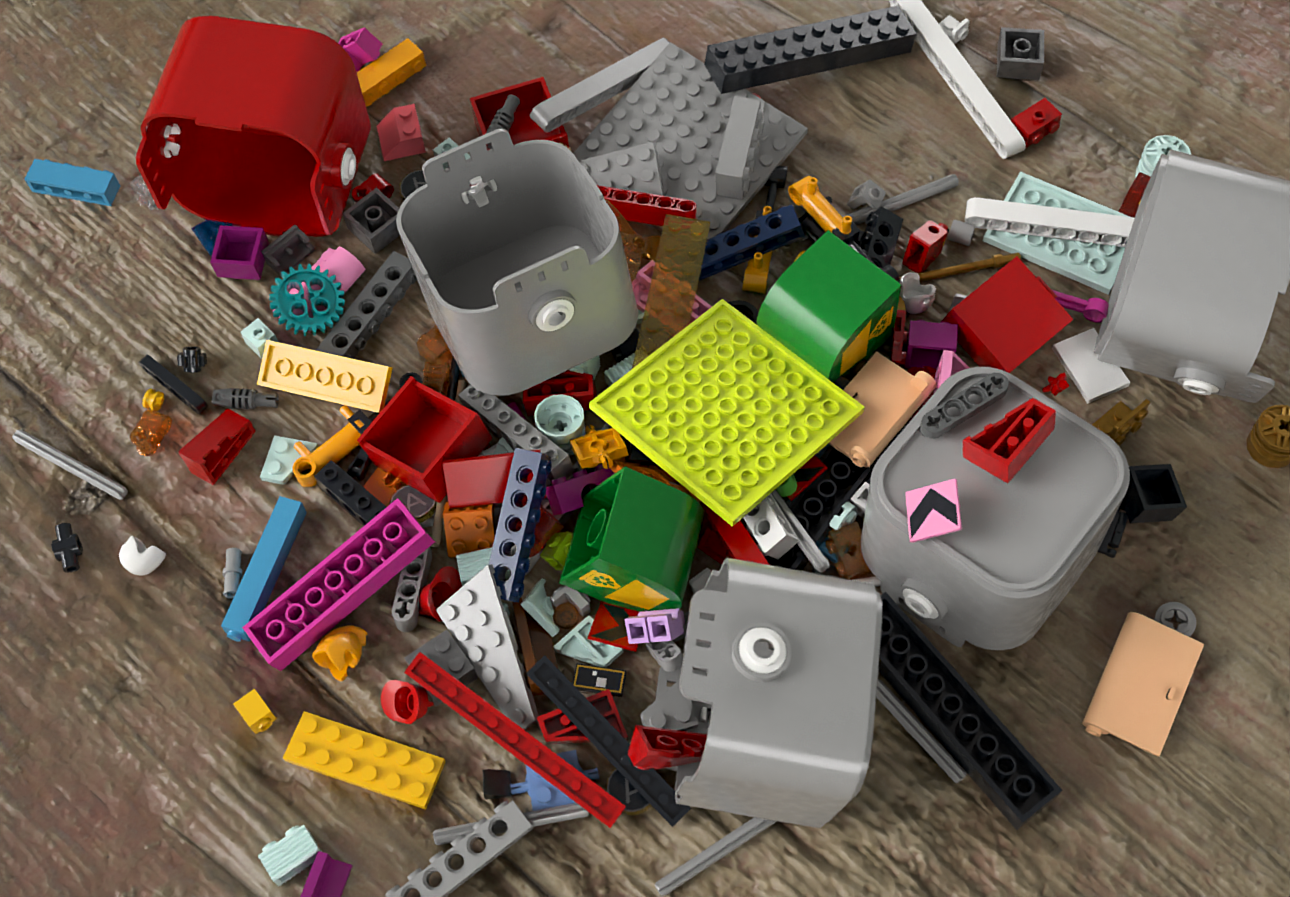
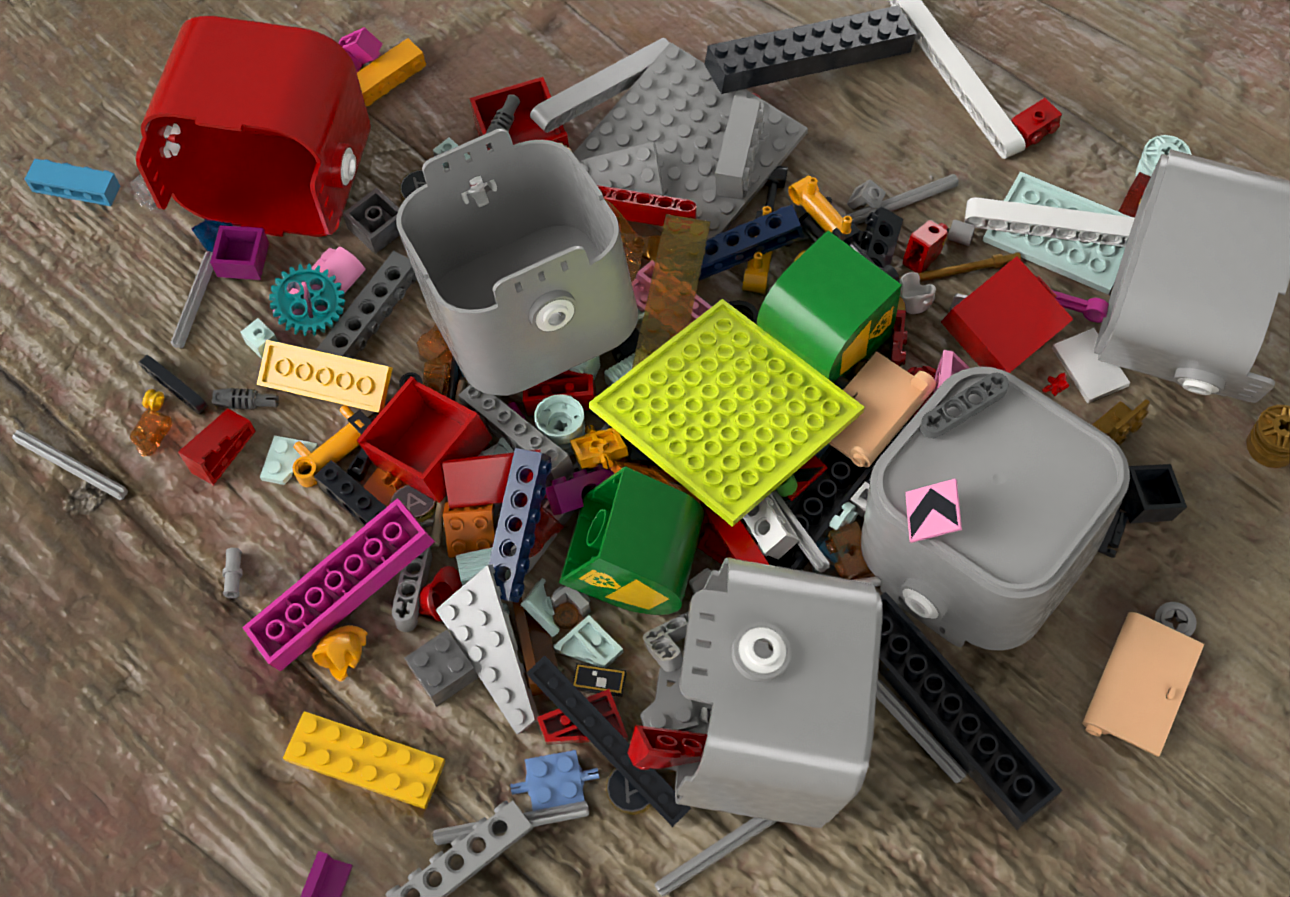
black axle [51,523,83,573] -> none
white helmet [119,535,166,576] -> none
black gear [177,346,207,373] -> none
dark azure brick [221,496,307,642] -> none
yellow brick [233,688,277,734] -> none
light aqua brick [258,825,322,886] -> none
dark grey hinge [261,225,315,277] -> none
red piece [351,173,394,203] -> none
coral slope [377,104,426,162] -> none
red piece [381,680,434,724] -> none
red plate [404,652,627,829] -> none
pearl dark grey slope [482,769,511,799] -> none
lime brick [540,531,573,571] -> none
red piece [587,602,639,652] -> none
lavender hips [624,608,685,644] -> none
magenta piece [904,320,958,370] -> none
white bracket [939,15,970,44] -> none
red wedge [963,398,1056,484] -> none
flat silver brick [997,27,1044,80] -> none
none -> light grey axle [171,251,213,349]

